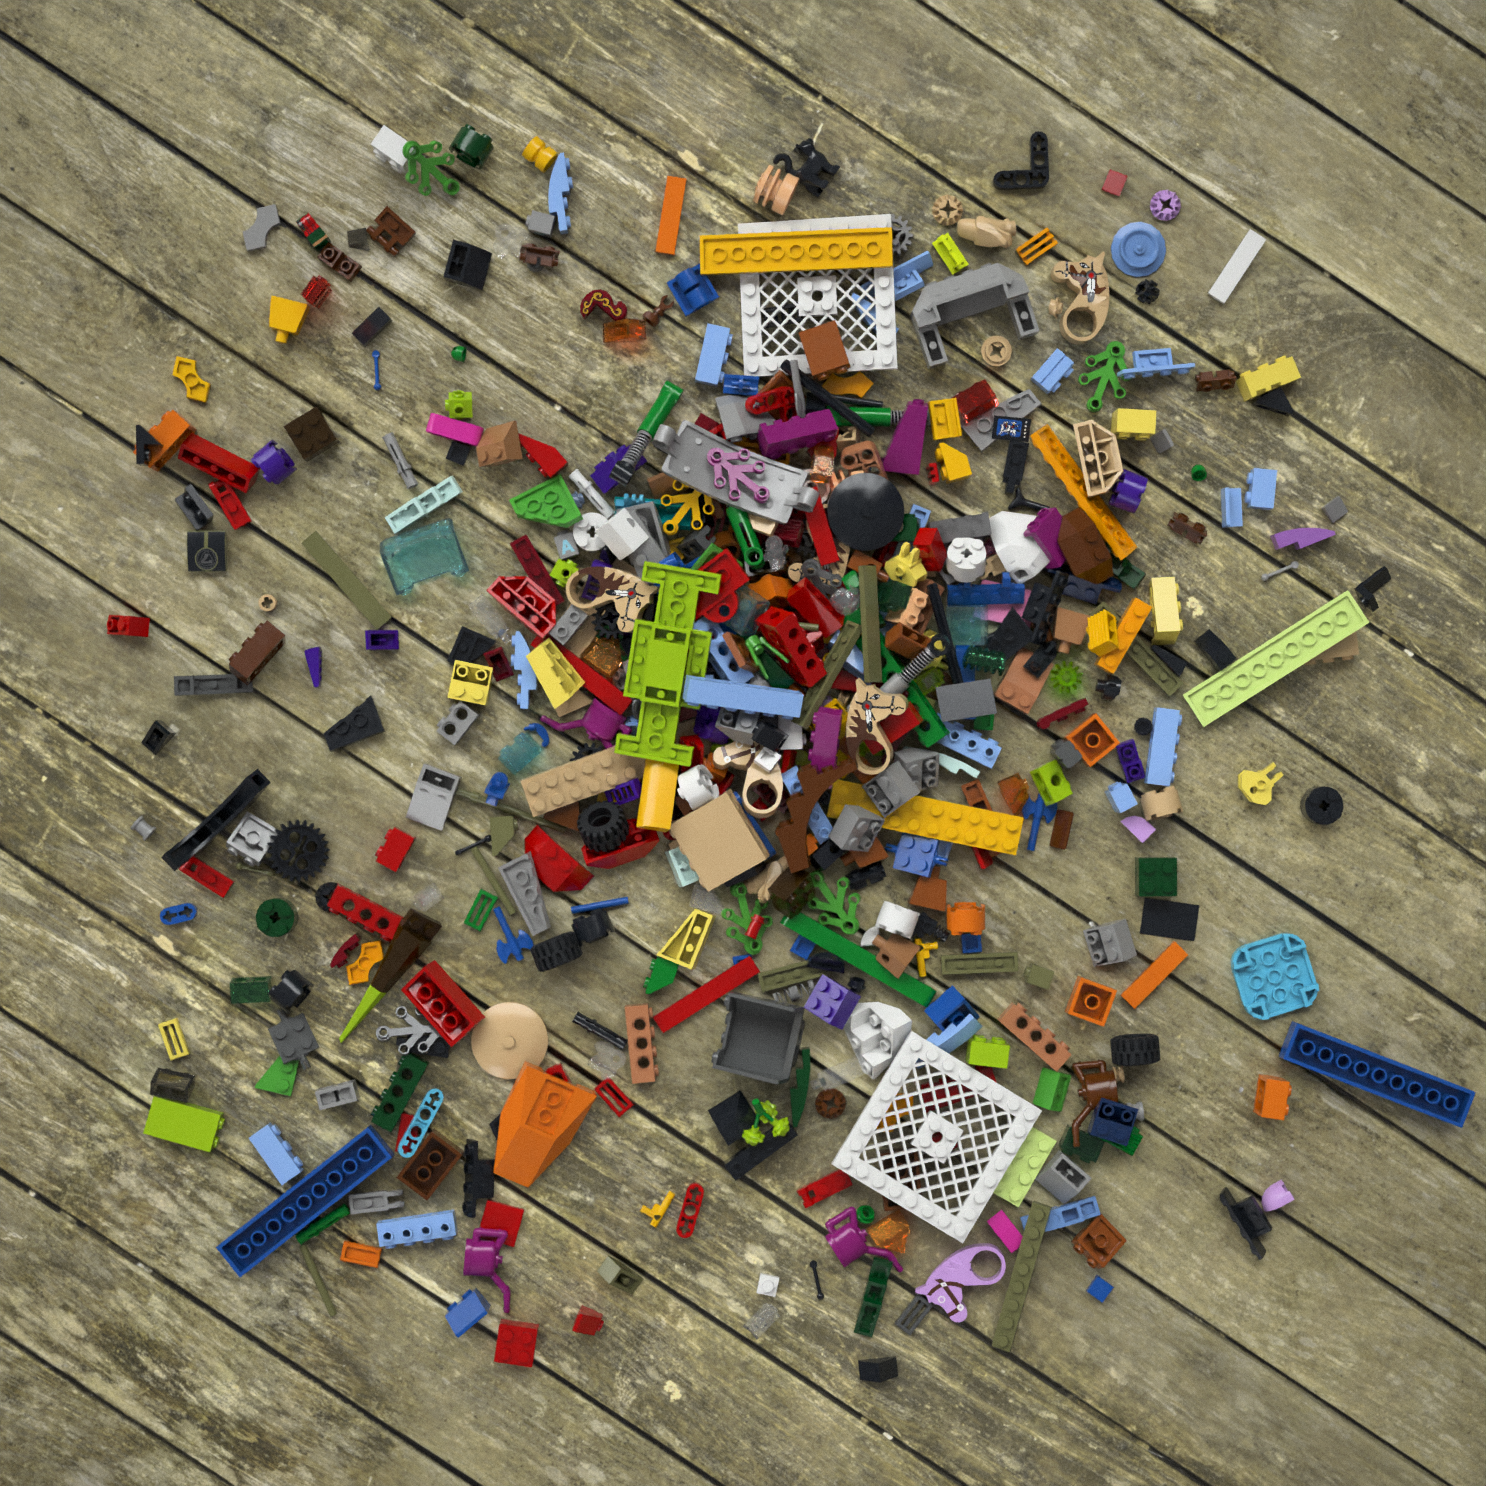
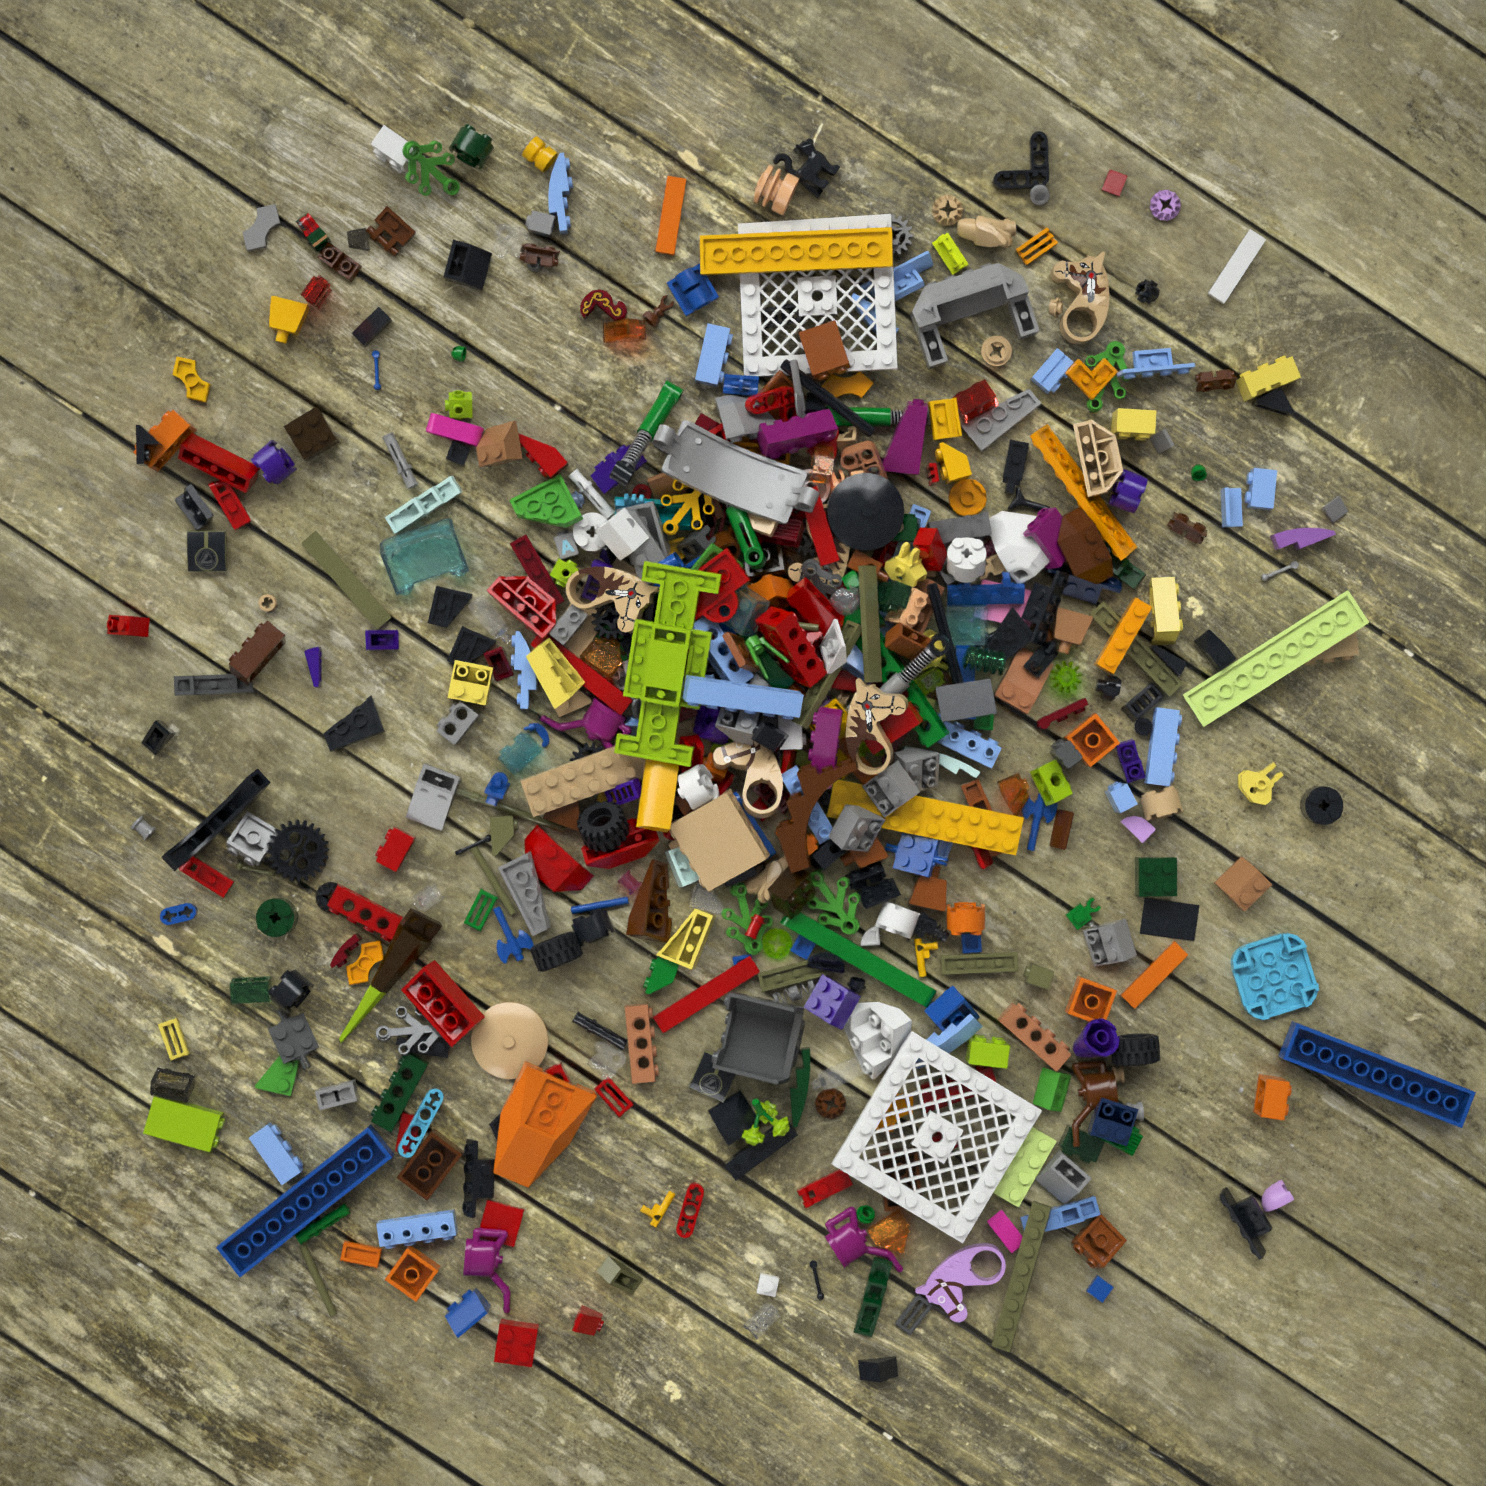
light grey hinge [348,1189,404,1214] -> none
plant [707,448,770,503] -> none
white plate [754,747,781,773] -> none
clear hips [763,536,789,570] -> none
black bar [832,394,883,408] -> none
medium nougat torso [872,933,920,979] -> none
black sticker [991,415,1031,442] -> none
yellow brick [1086,609,1119,657] -> none
medium blue piece [1111,222,1166,277] -> none
black bracket [1354,566,1391,612] -> none
none -> orange brick [385,1245,441,1302]
none -> black wing [428,586,473,628]
none -> clear pink bush [617,870,642,895]
none -> reddish brown wedge [626,859,672,943]
none -> red wheel [632,484,652,499]
none -> black slope [689,1050,736,1103]
none -> clear neon green gear [762,928,792,958]
none -> white slope [819,619,847,674]
none -> black hinge [857,877,901,909]
none -> light orange tile [948,479,987,517]
none -> light grey tile [1030,185,1050,205]
none -> light orange tile [1065,358,1118,400]
none -> green plate [1065,897,1101,930]
none -> dark purple cone [1073,1018,1120,1058]
none -> black slope [1121,682,1164,722]
none -> medium nougat slope [1214,856,1272,911]

